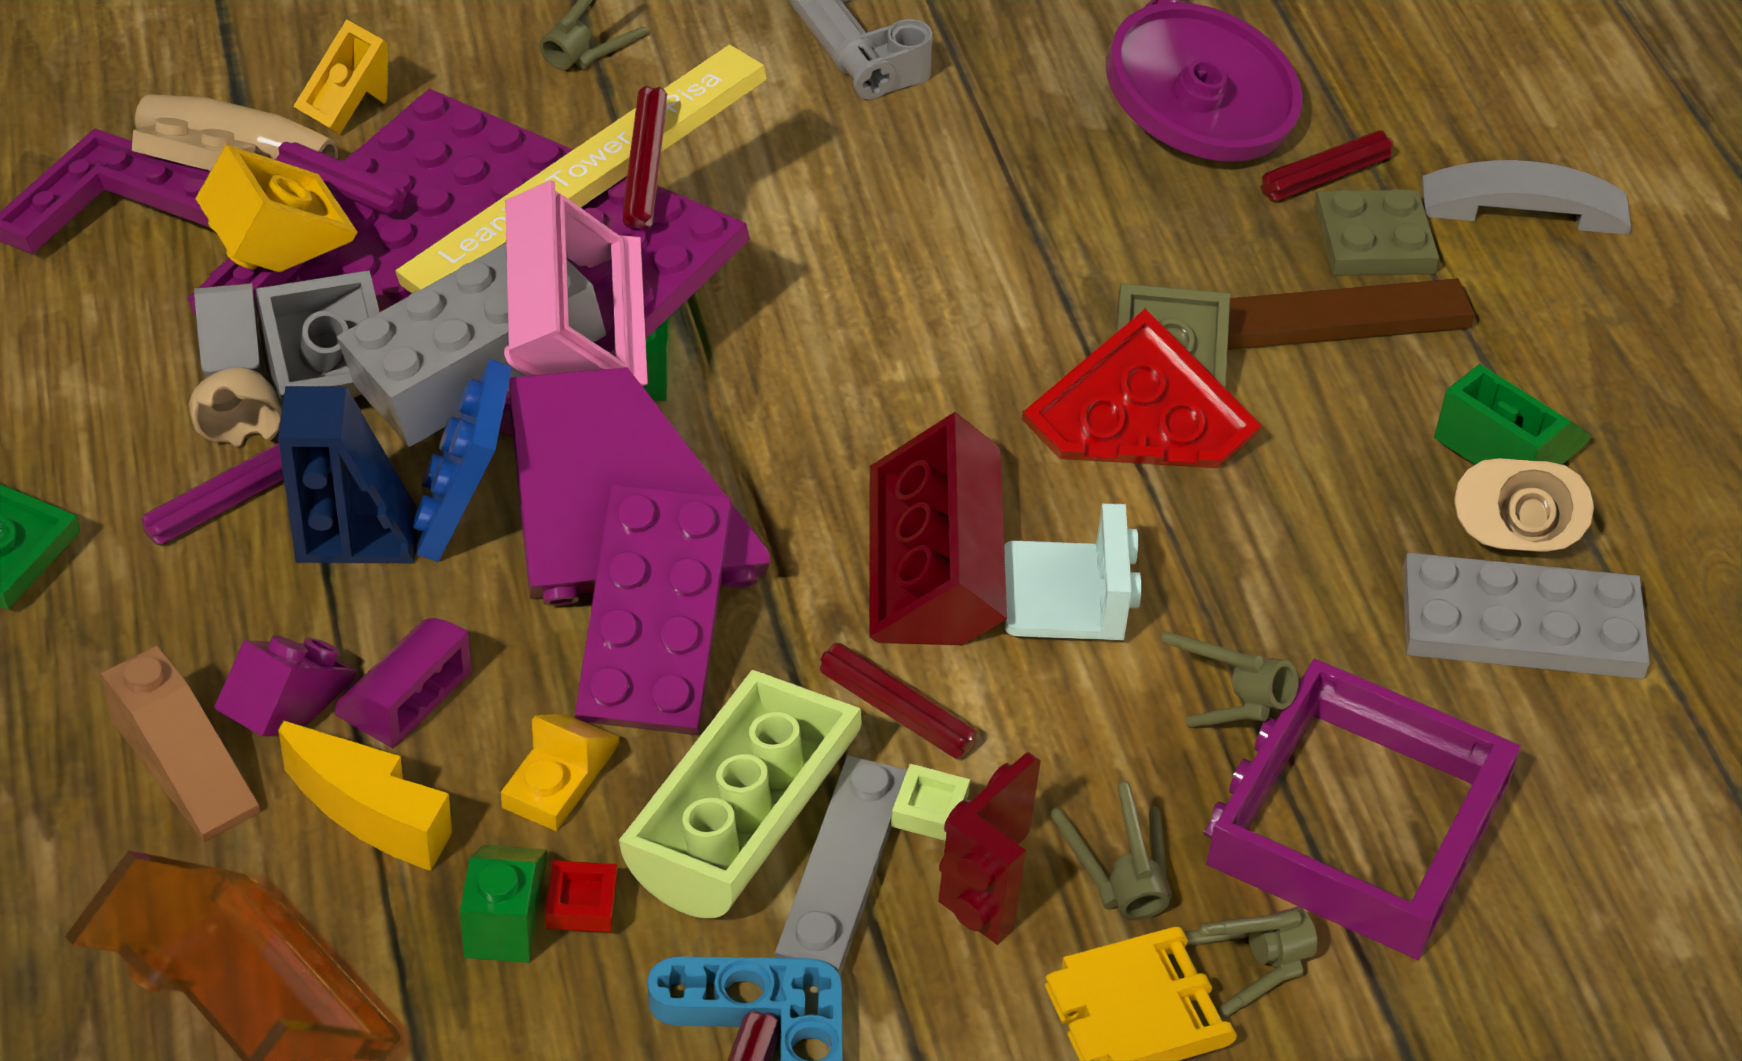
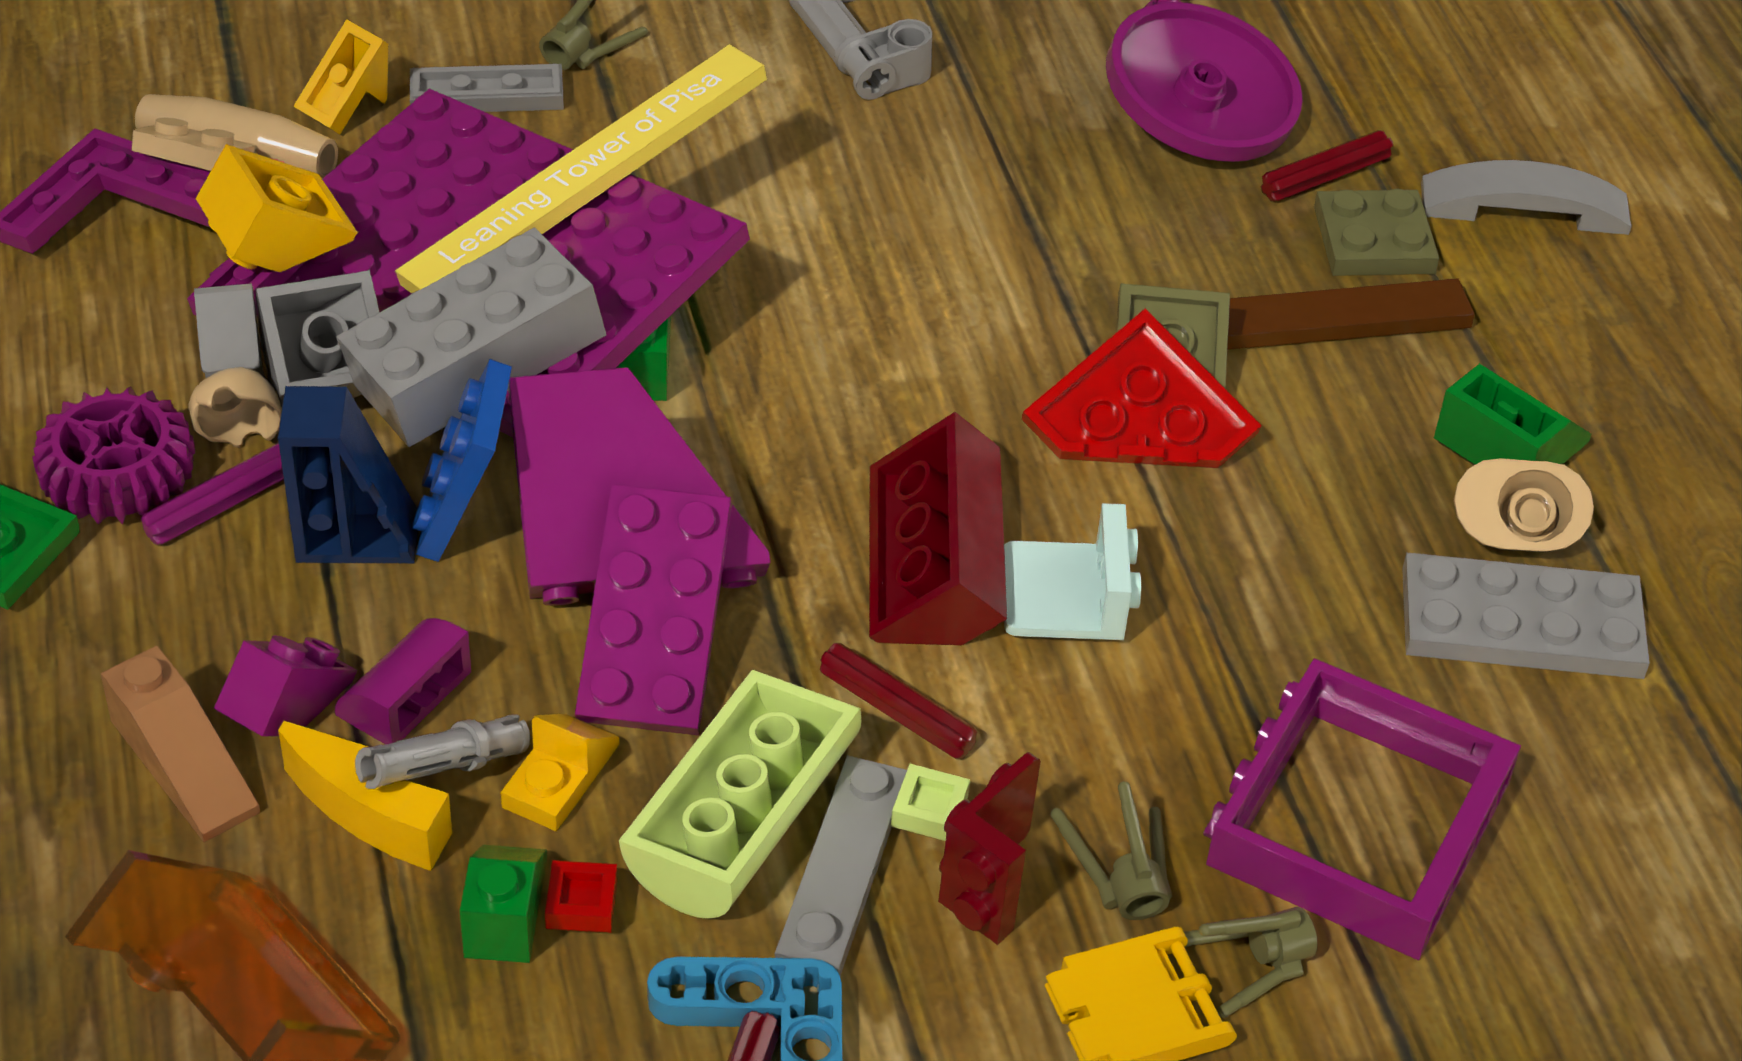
magenta axle [275,141,407,214] -> none
bright pink piece [504,180,648,386] -> none
dark red axle [622,86,667,230] -> none
olive plant [1161,632,1298,727] -> none
none -> magenta gear [33,386,195,525]
none -> light grey pin [355,714,530,789]
none -> light grey tile [410,64,564,112]

